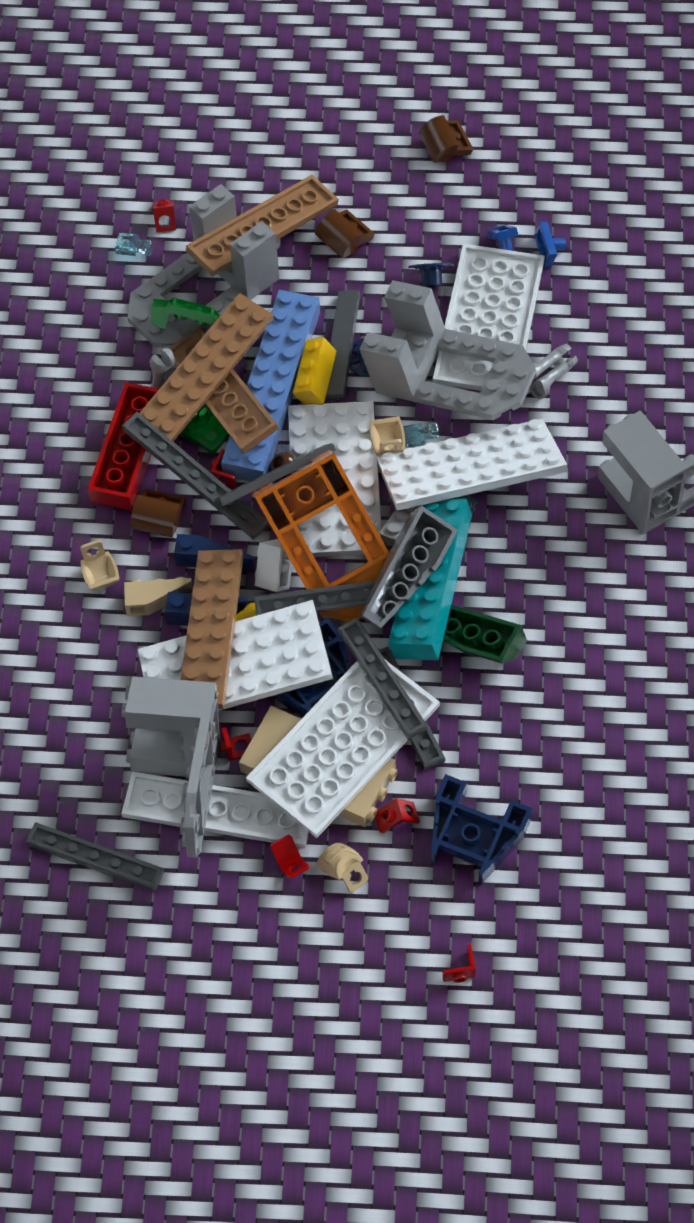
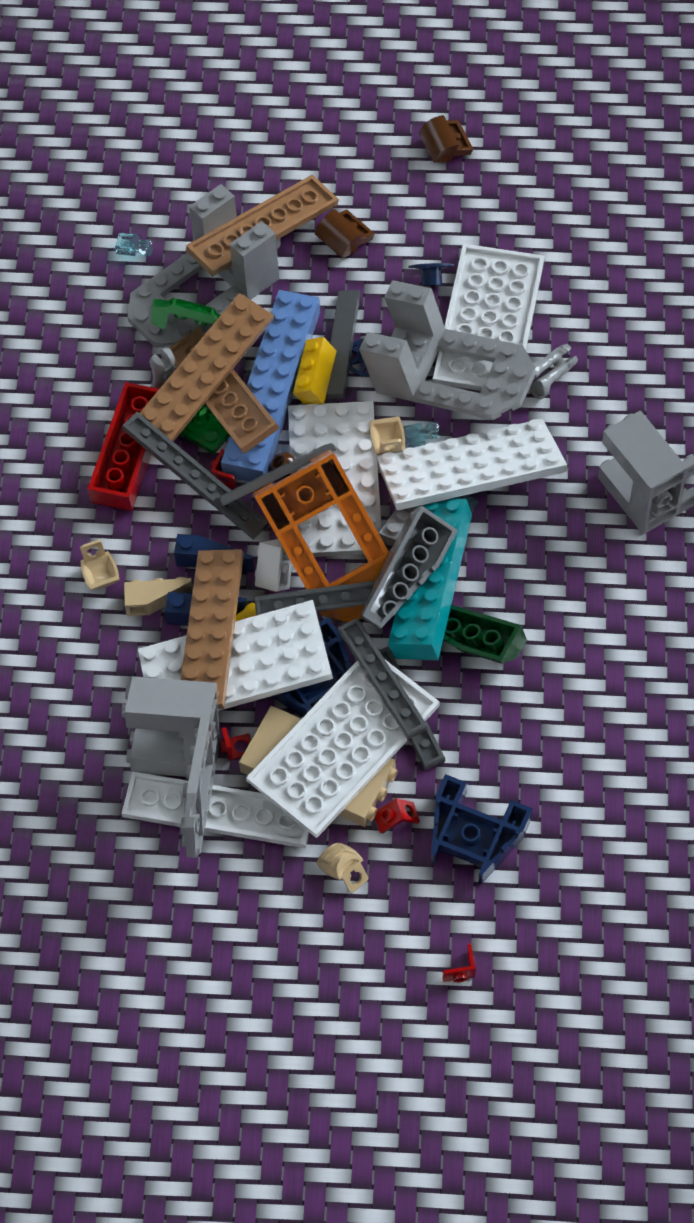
dark grey tile [25,822,165,892] -> none
reddish brown brick [130,489,186,538] -> none
red bracket [153,199,176,232] -> none
red bracket [270,834,310,879] -> none
blue tile [487,225,518,251] -> none
blue tile [534,222,566,267] -> none

